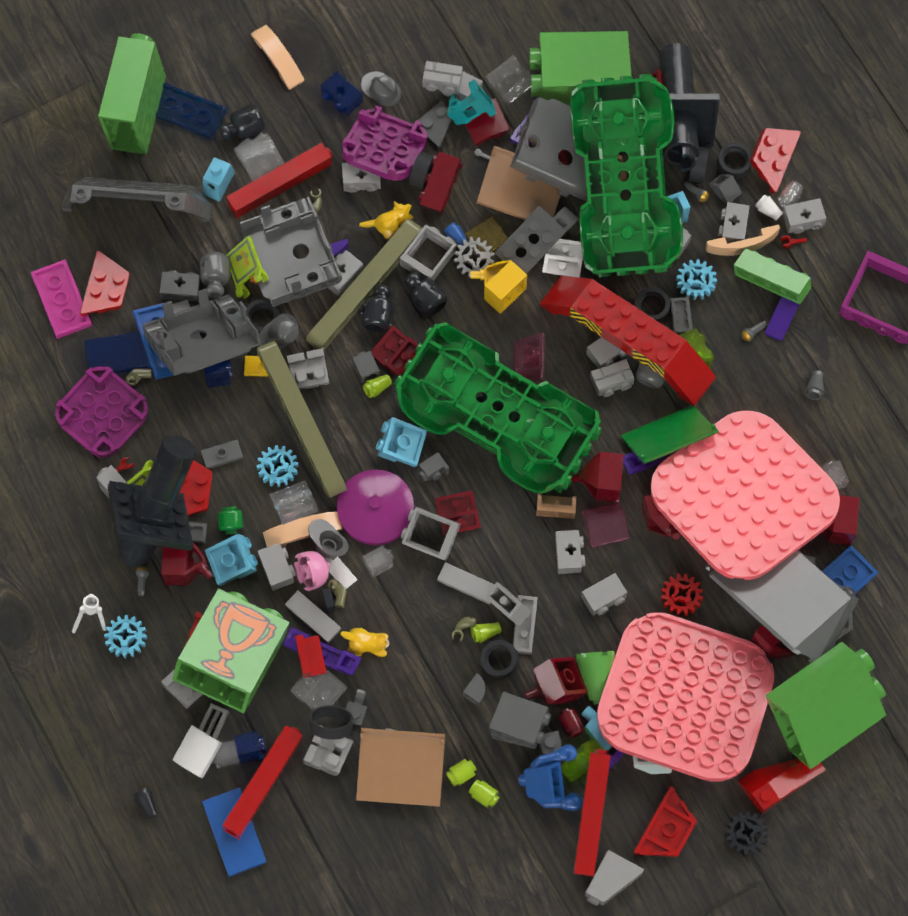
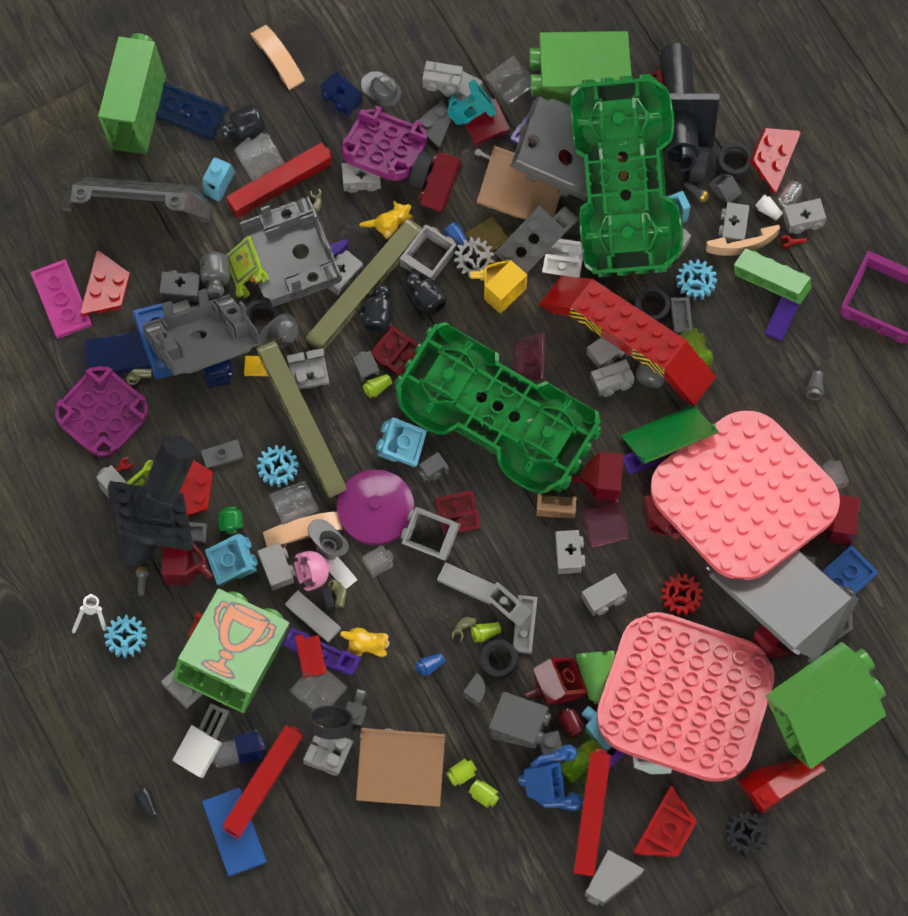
dark grey piece [741,321,767,341] -> none
none -> blue cone [415,653,445,677]

